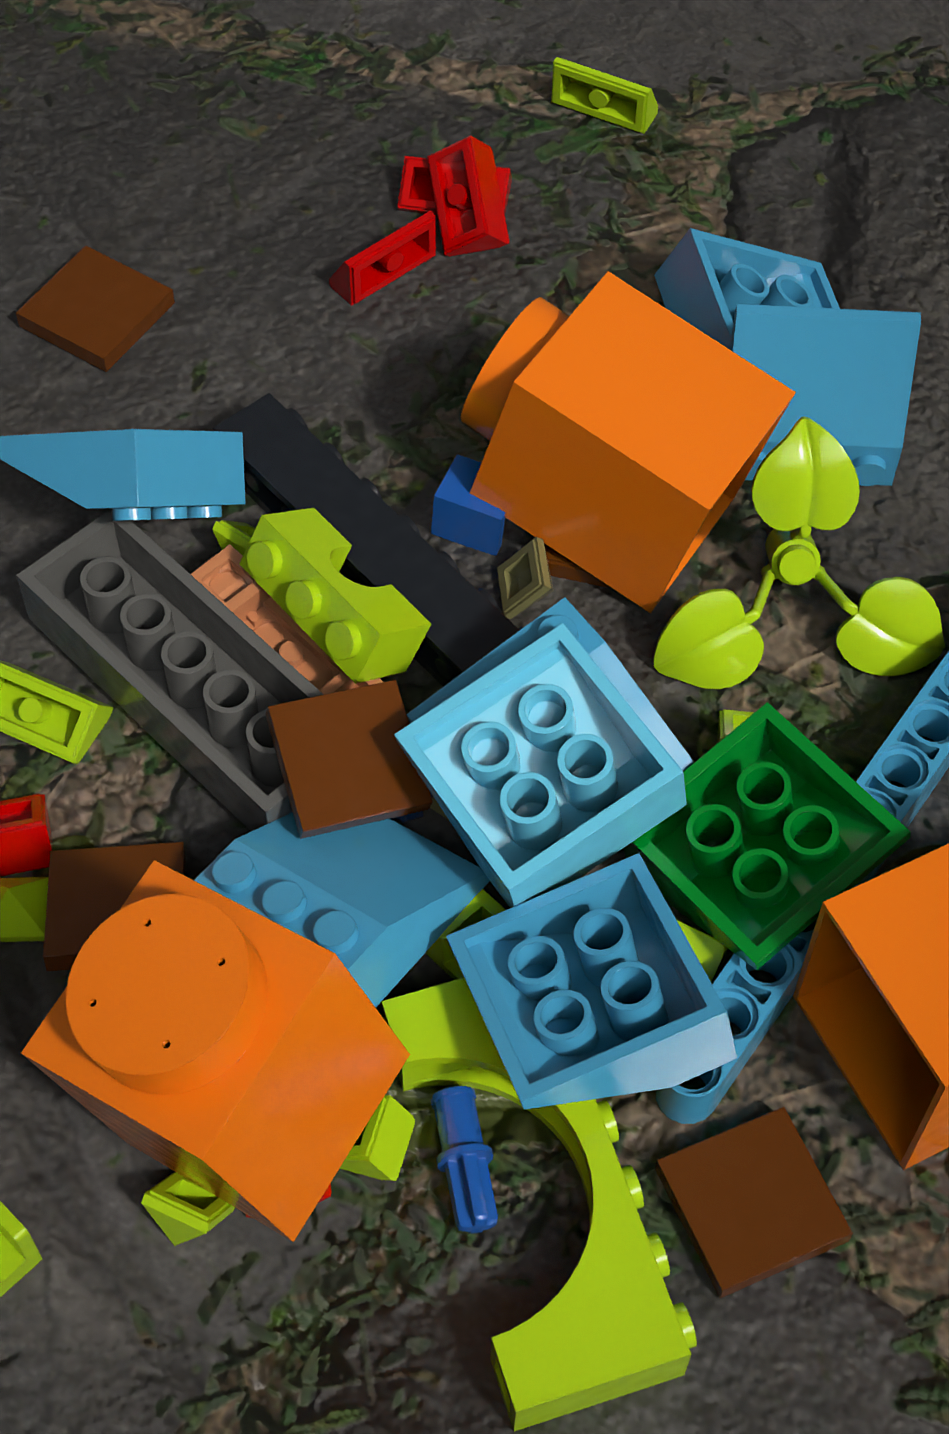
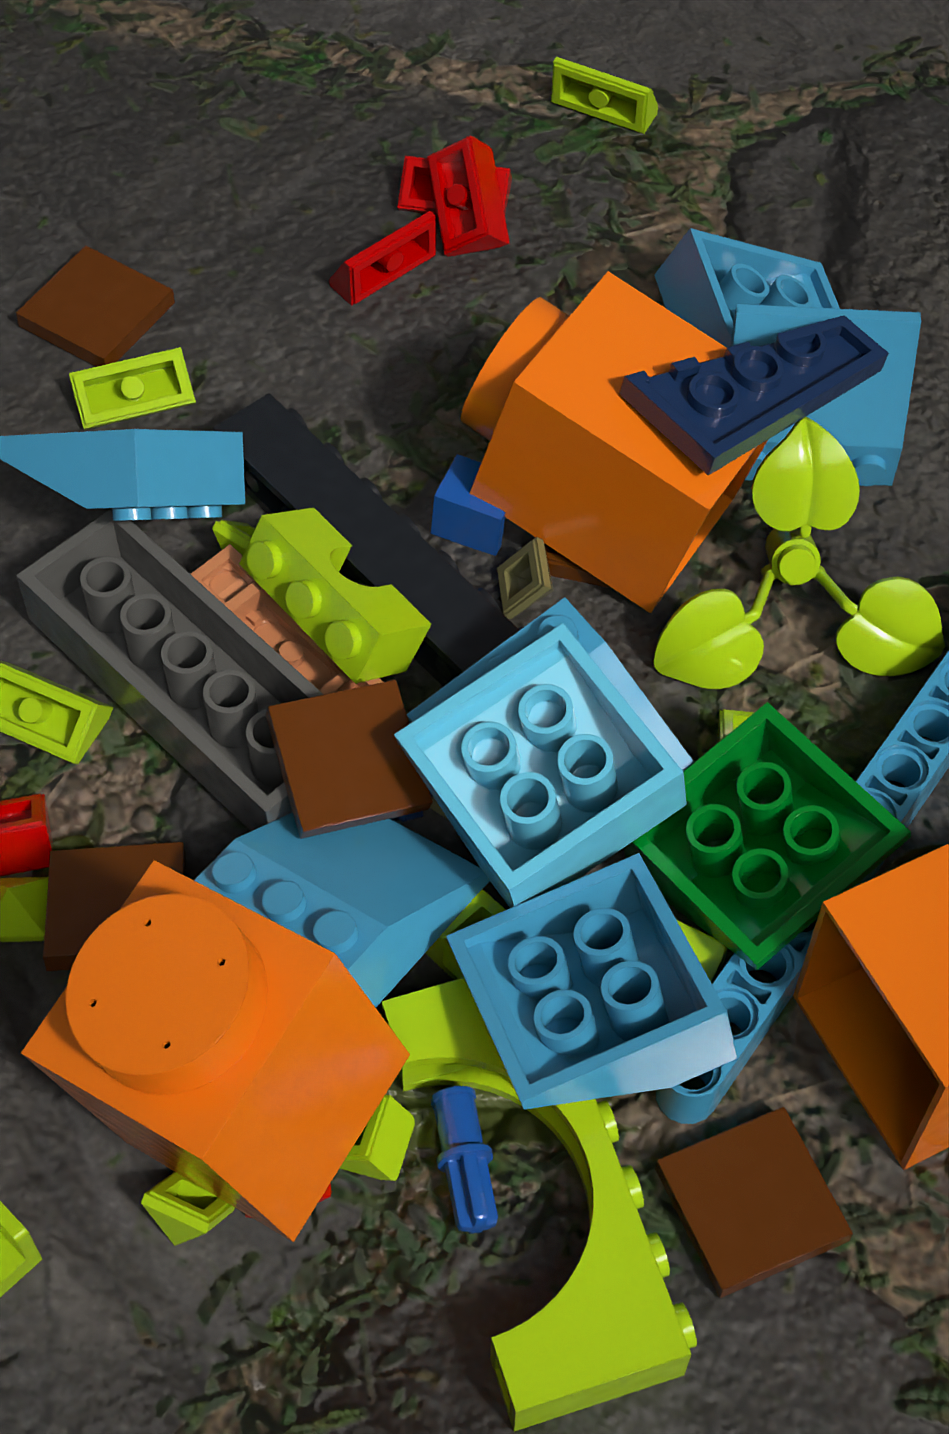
none -> lime slope [69,347,196,430]
none -> dark blue wing [619,315,889,476]

